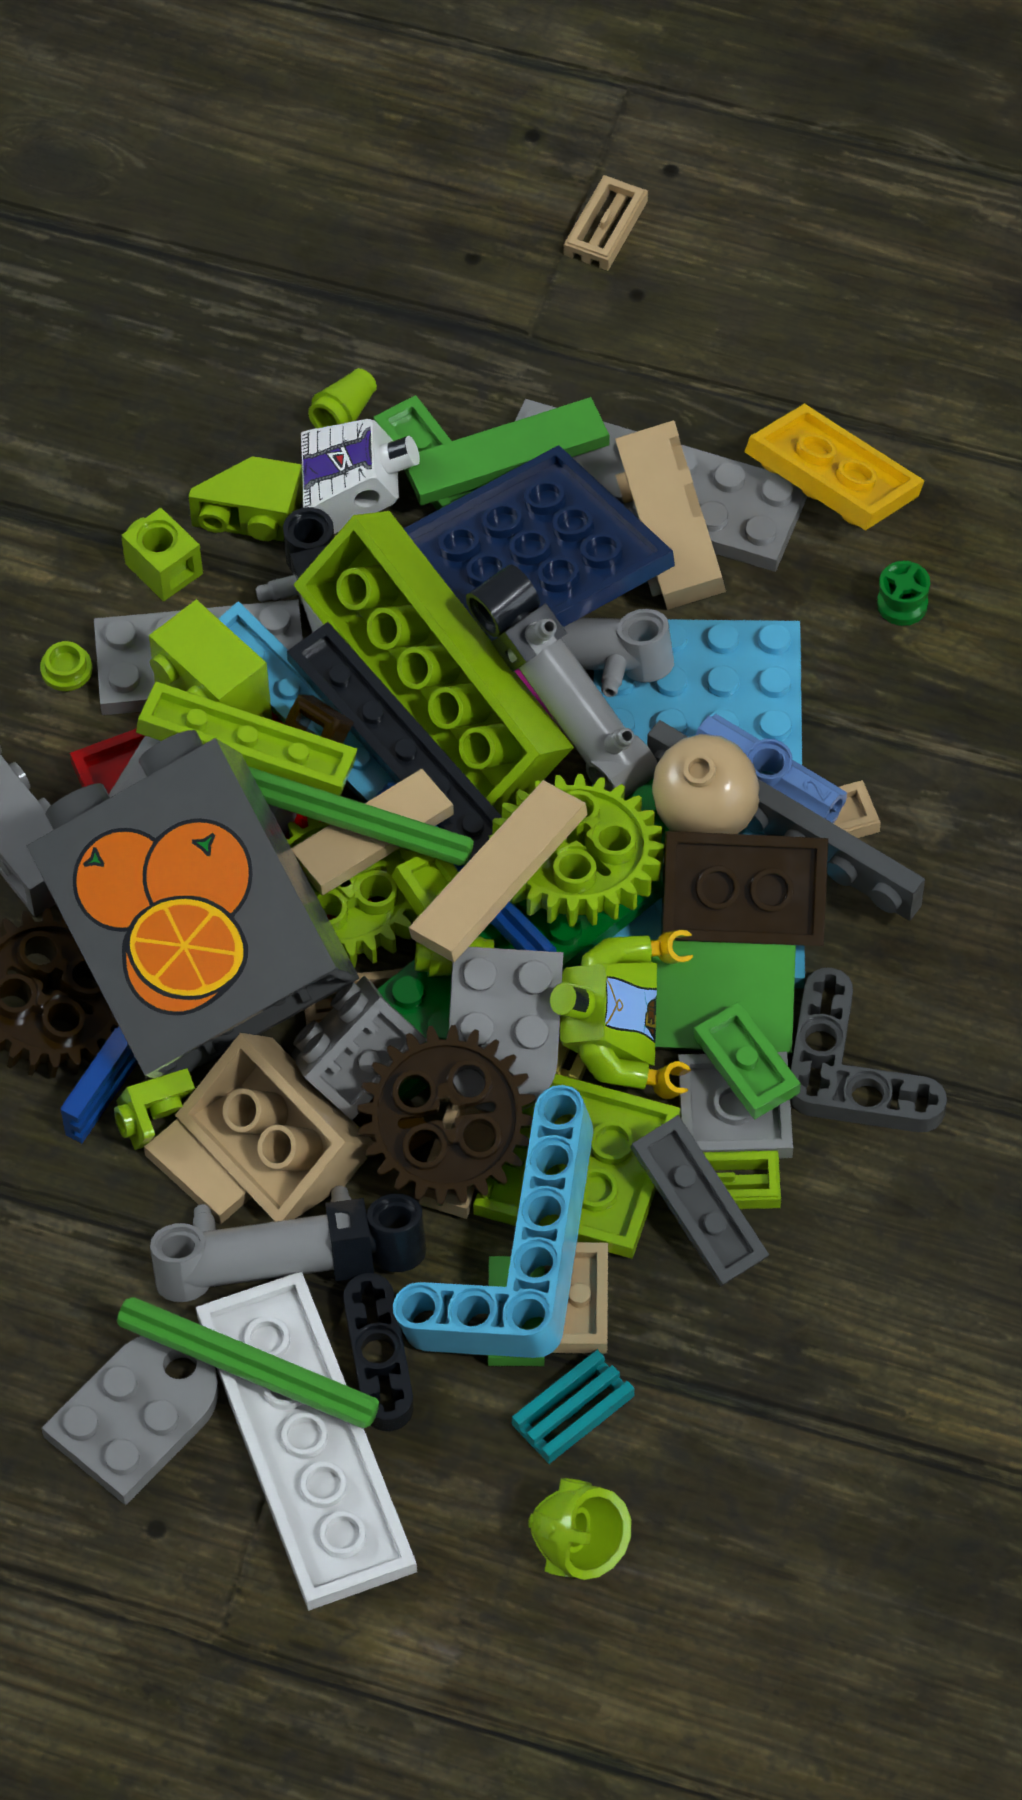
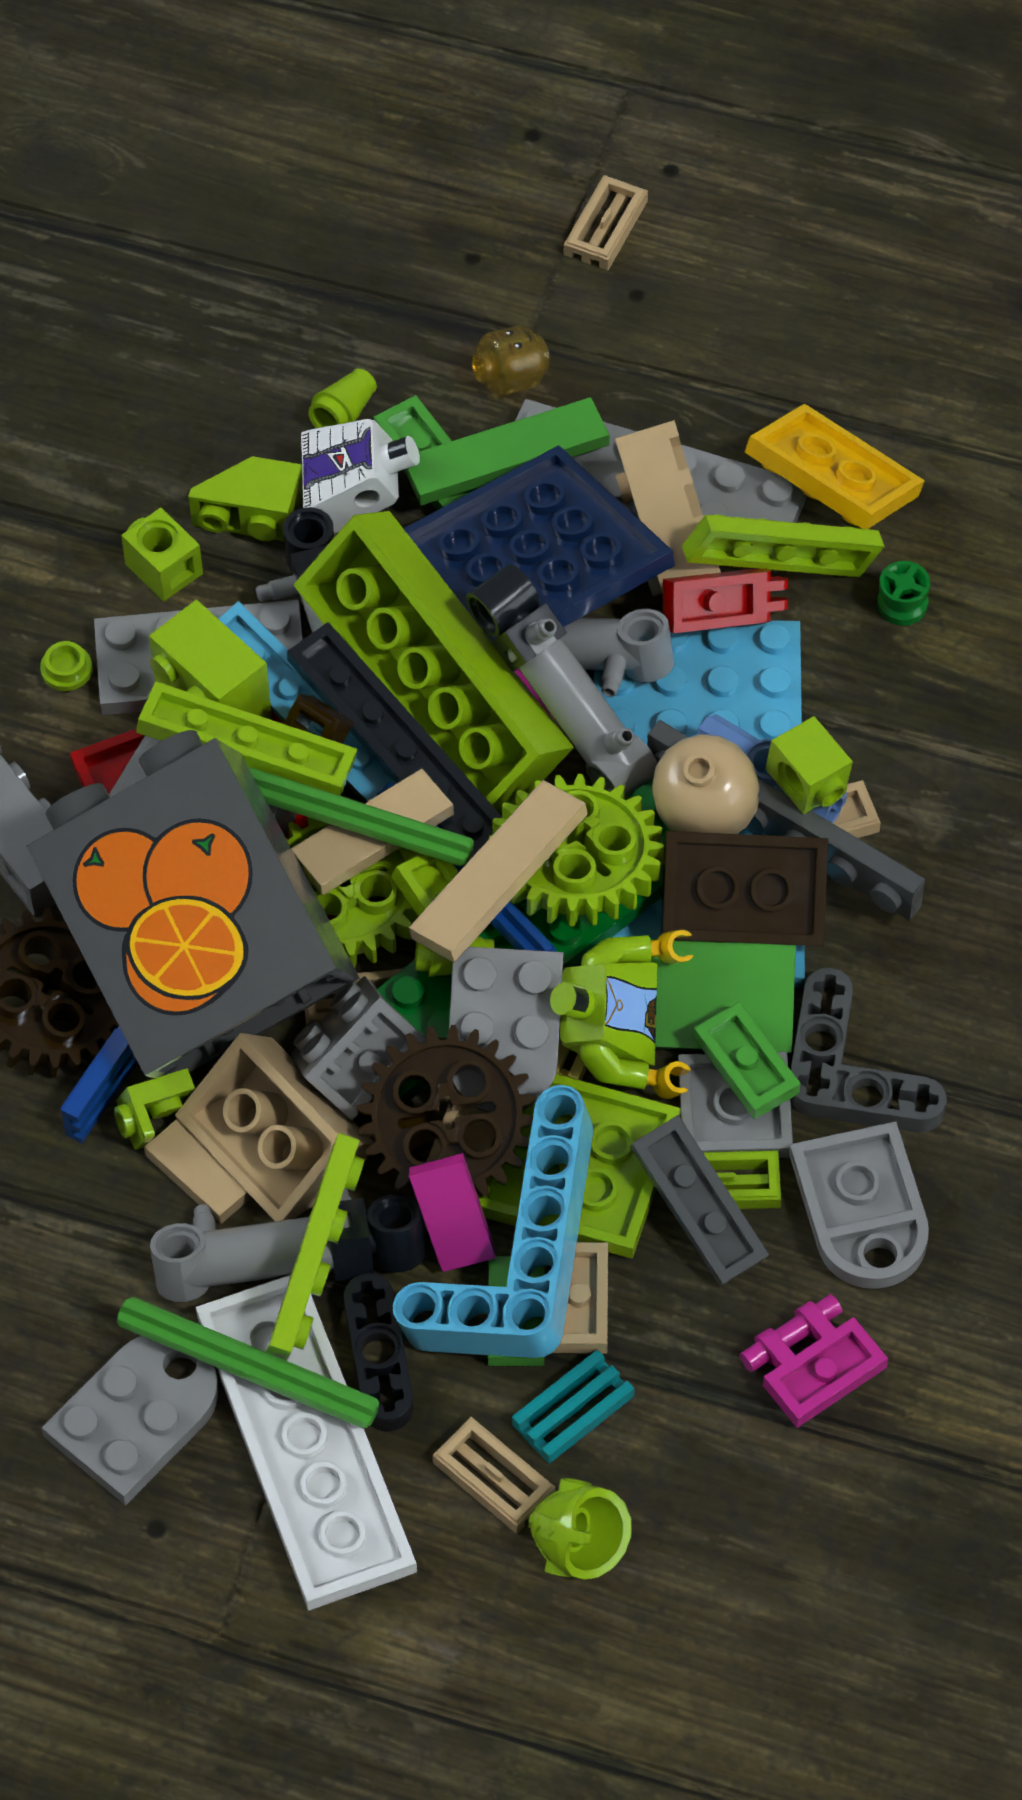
none -> lime plate [266,1133,365,1361]
none -> dark pink tile [409,1153,496,1272]
none -> tan tile [433,1417,555,1534]
none -> clear yellow head [472,325,550,396]
none -> hinge [663,569,788,634]
none -> lime plate [682,514,885,577]
none -> dark pink plate [739,1294,888,1428]
none -> lime brick [765,716,853,815]
none -> light grey plate [789,1121,929,1289]

